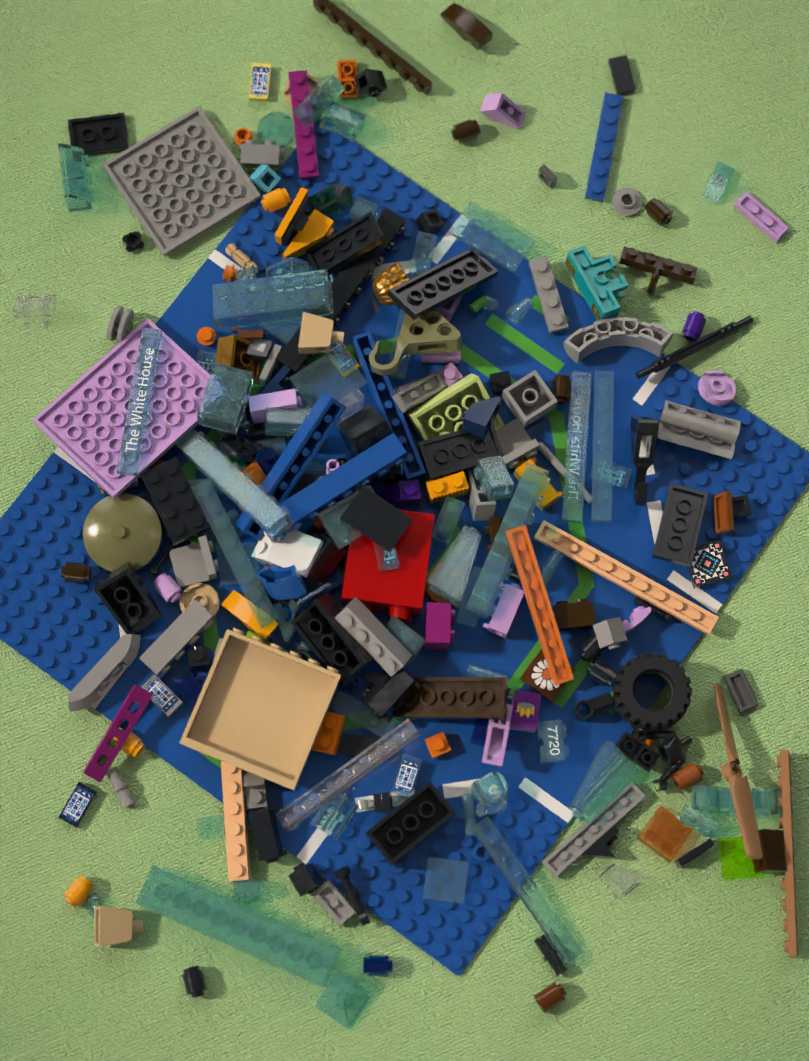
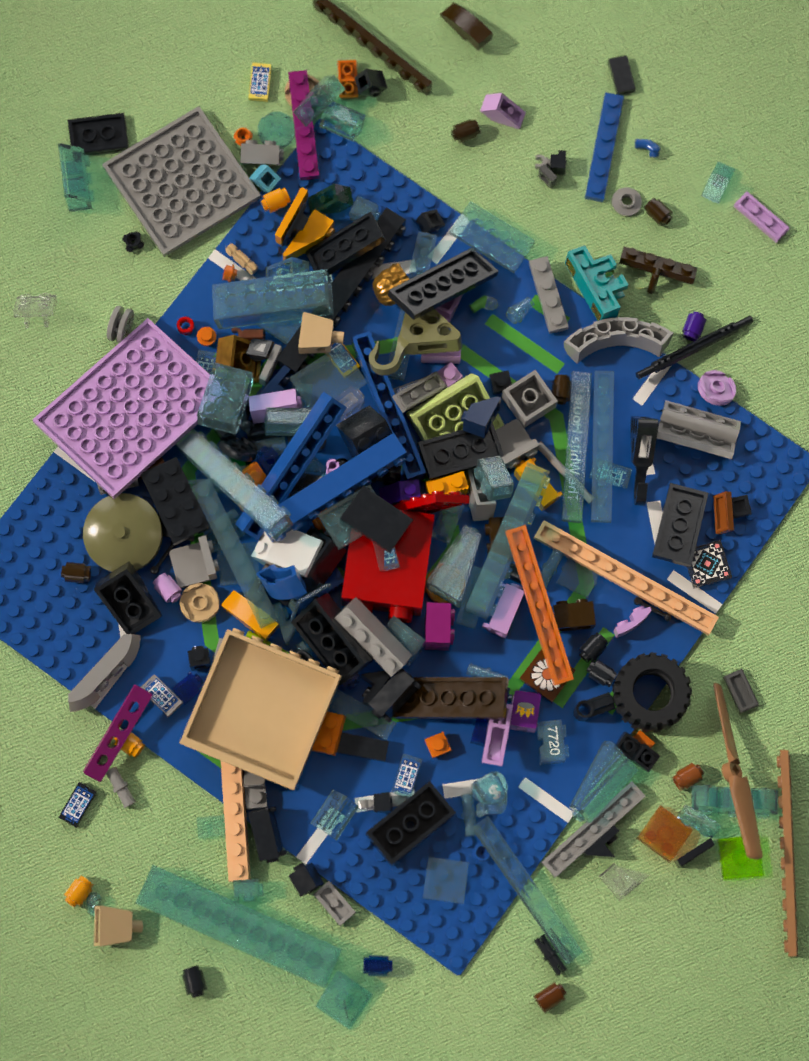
clear light blue tile [117,328,162,476] -> none
light grey brick [139,599,215,676] -> none
clear light blue tile [233,265,258,289] -> none
clear plate [275,719,420,831] -> none
black piece [333,865,370,926] -> none
light grey brick [593,617,627,650] -> none
black piece [632,730,692,792] -> none
dark brown brick [753,829,787,874] -> none
none -> red axle [177,316,195,336]
none -> red plate [393,491,470,514]
none -> black piece [535,150,566,175]
none -> clear light blue piece [556,558,599,598]
none -> blue arm [635,139,661,158]

